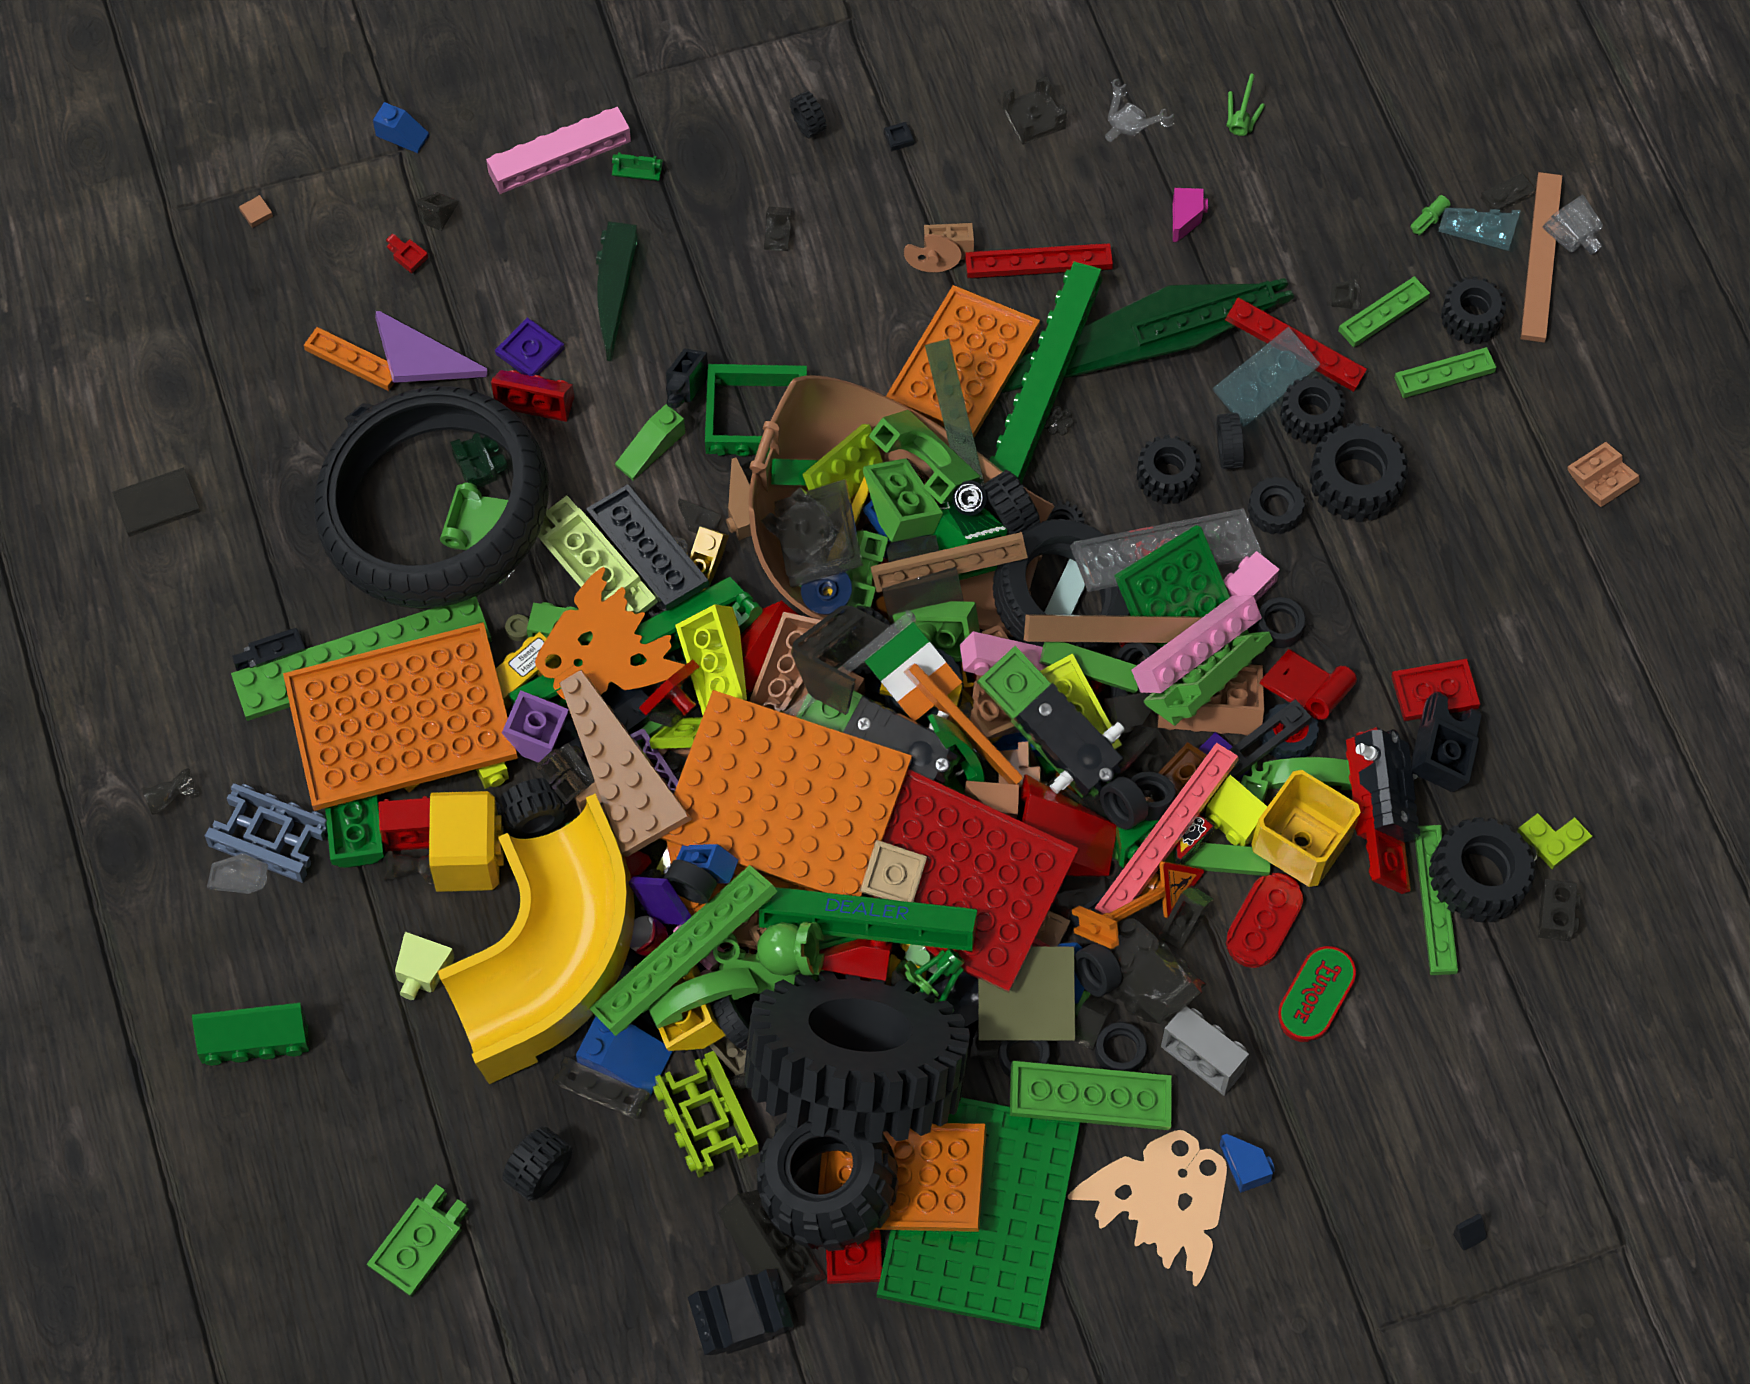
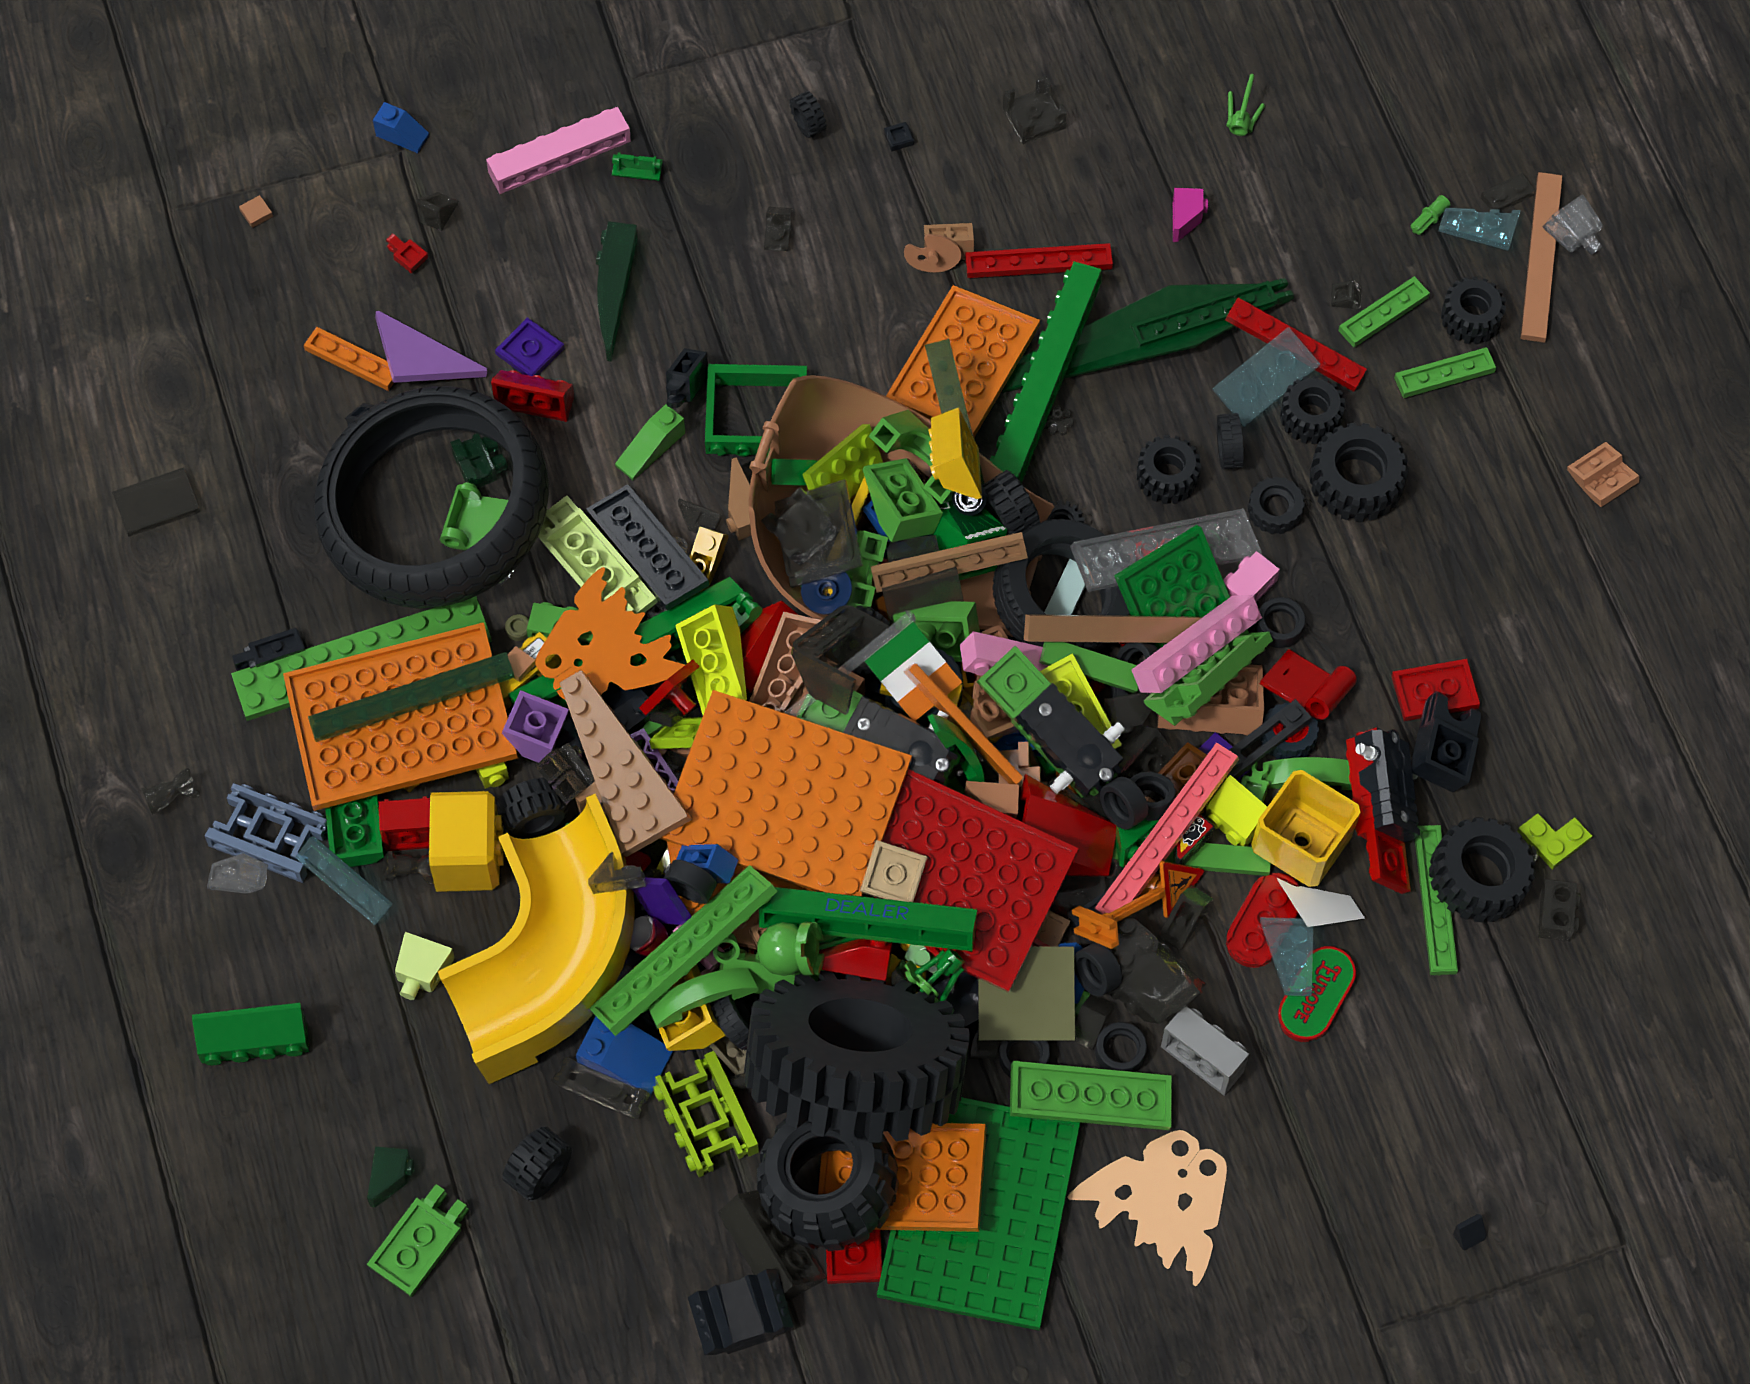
clear piece [1105,79,1174,142] -> none
blue slope [1219,1134,1275,1193] -> none
none -> clear light blue tile [295,836,393,925]
none -> clear green tile [308,652,515,742]
none -> clear green slope [367,1146,414,1208]
none -> nougat tile [499,646,535,682]
none -> clear smoke slope [588,852,646,894]
none -> yellow slope [928,407,982,499]
none -> clear light blue wing [1260,917,1313,996]
none -> white sticker [1277,878,1365,927]

